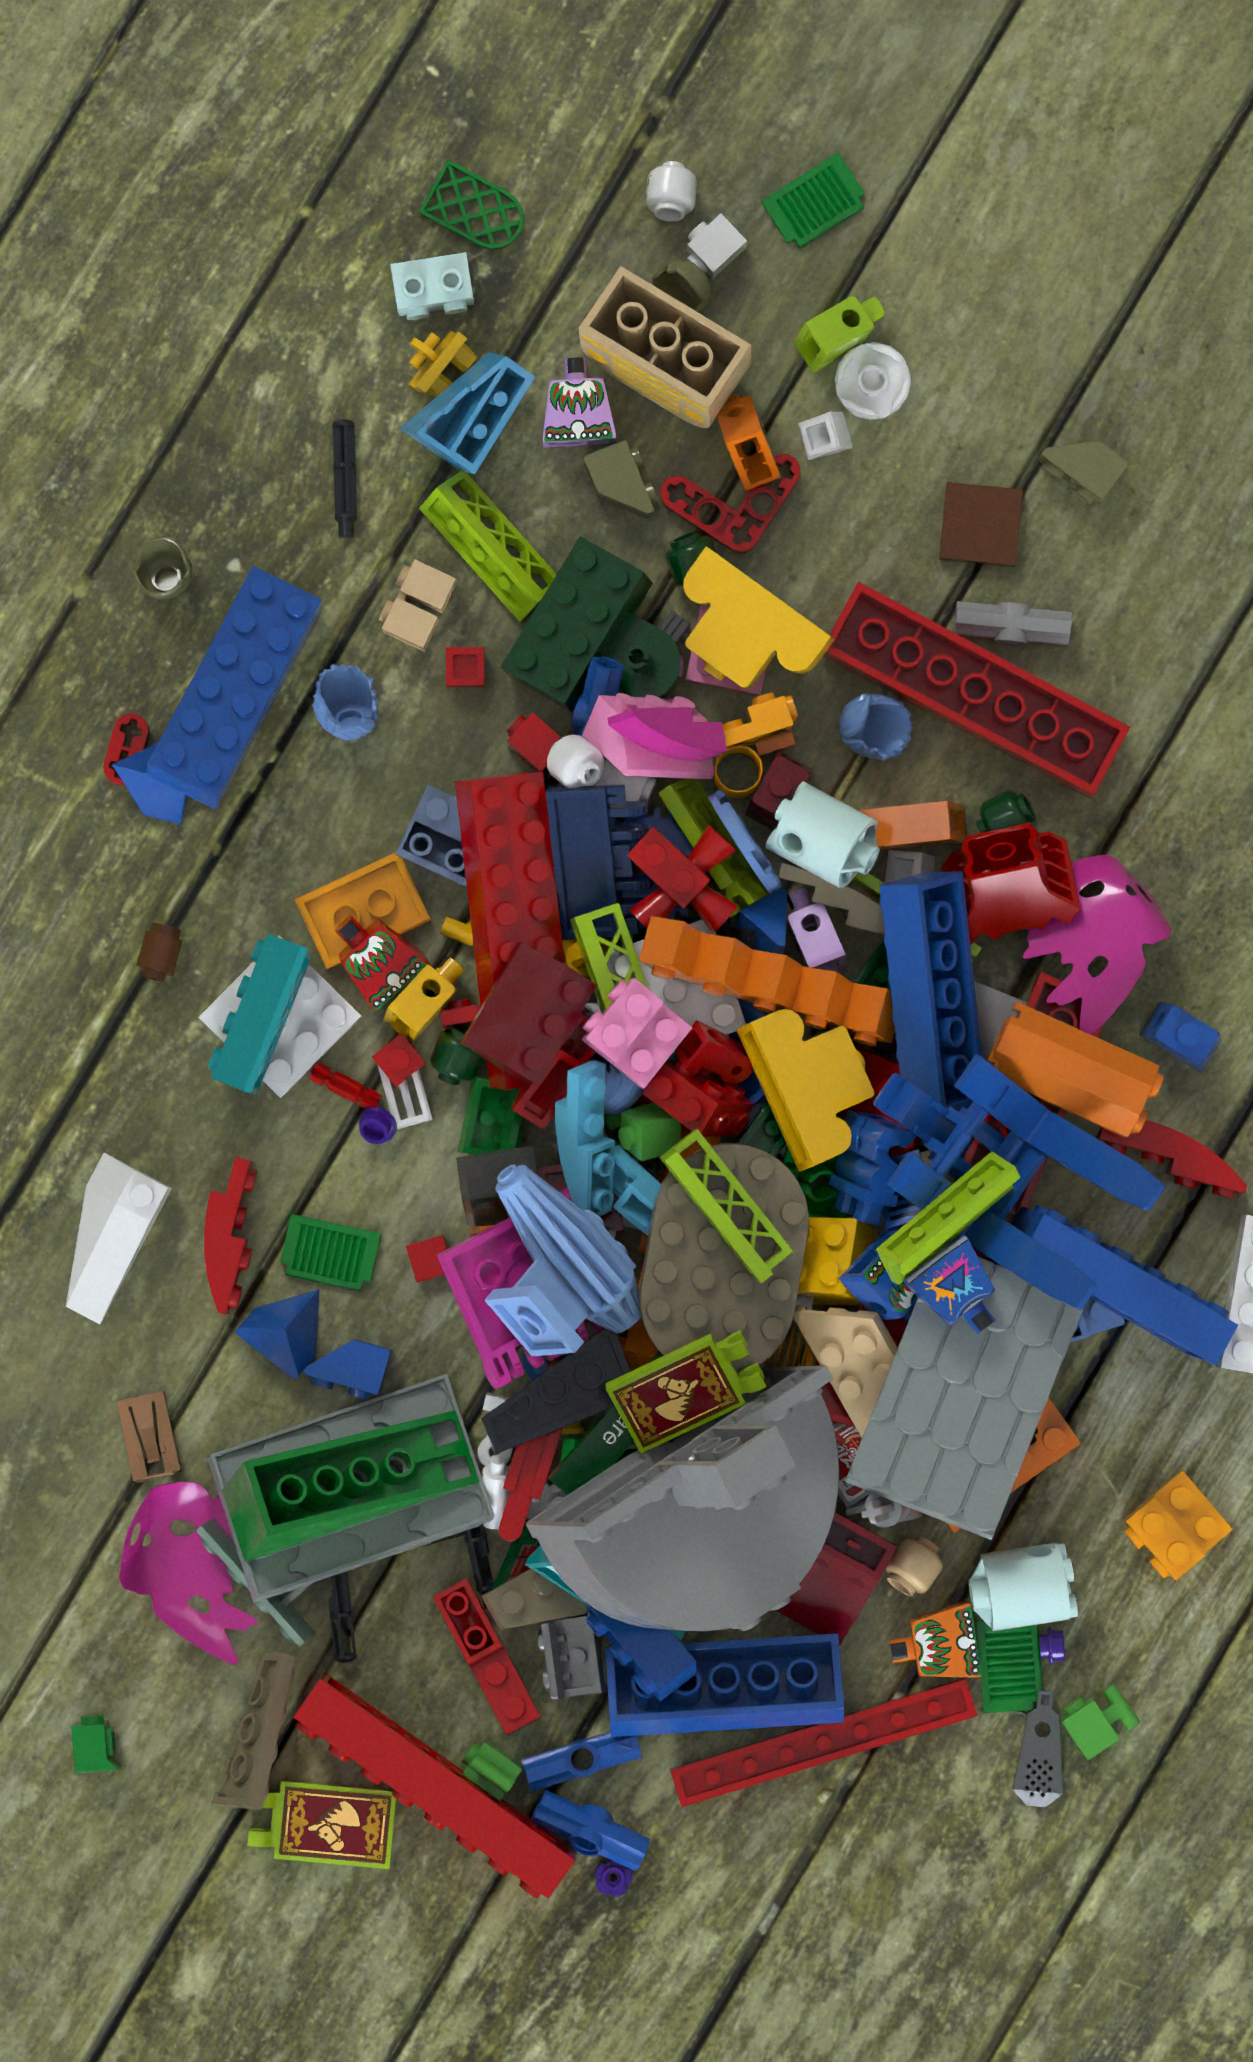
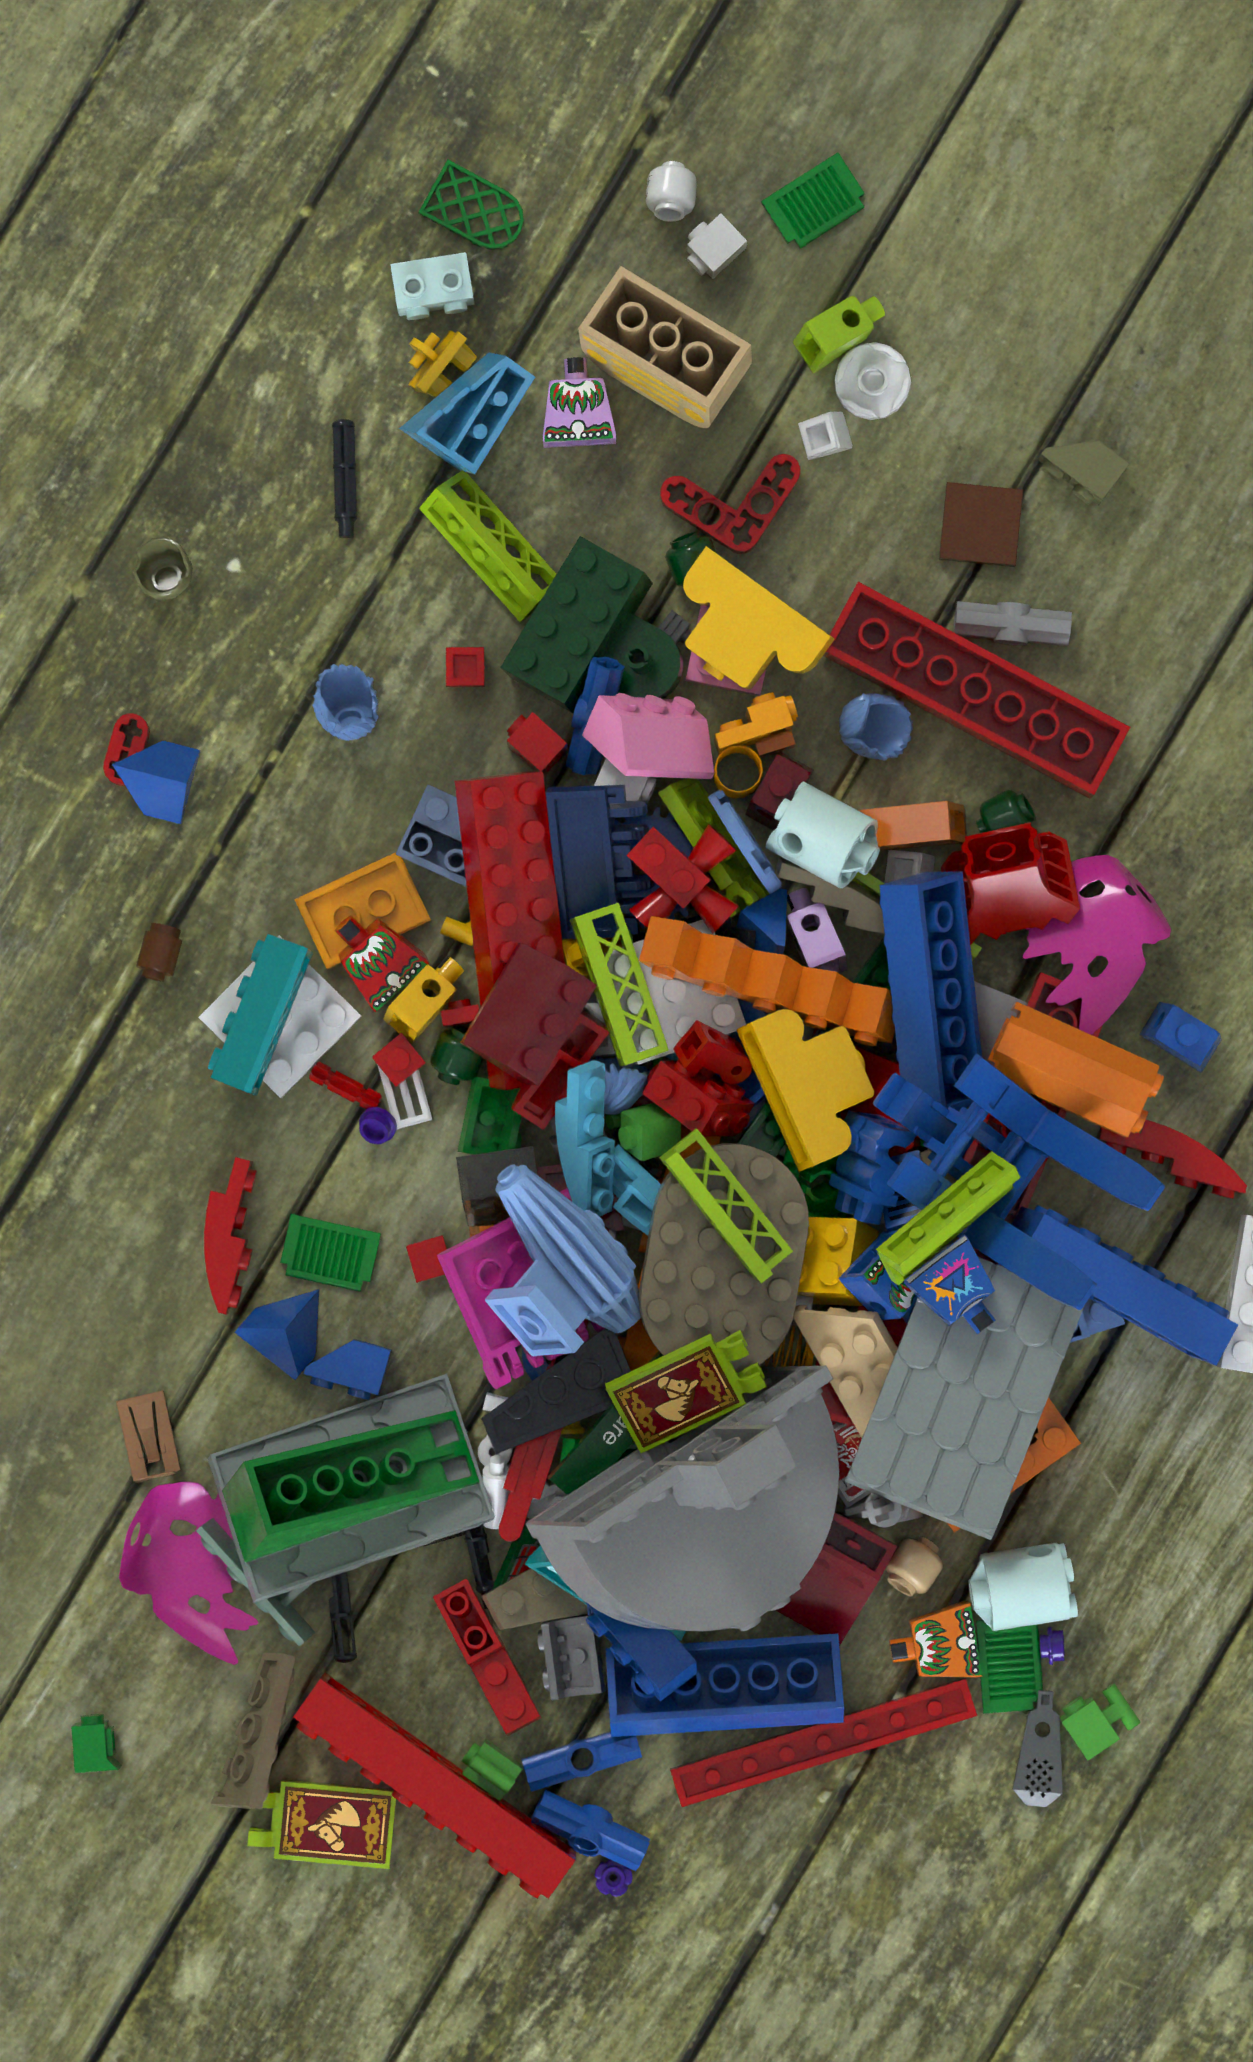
white wedge [66,1152,172,1324] -> none
blue brick [147,566,322,810] -> none
tan piece [379,559,457,652] -> none
white head [547,734,605,789] -> none
bright pink plate [582,978,692,1089] -> none
olive slope [583,440,659,519] -> none
dark pink slope [607,707,727,761] -> none
olive hair [652,259,712,313] -> none
orange torso [717,394,781,491] -> none
light orange plate [1123,1470,1233,1580] -> none

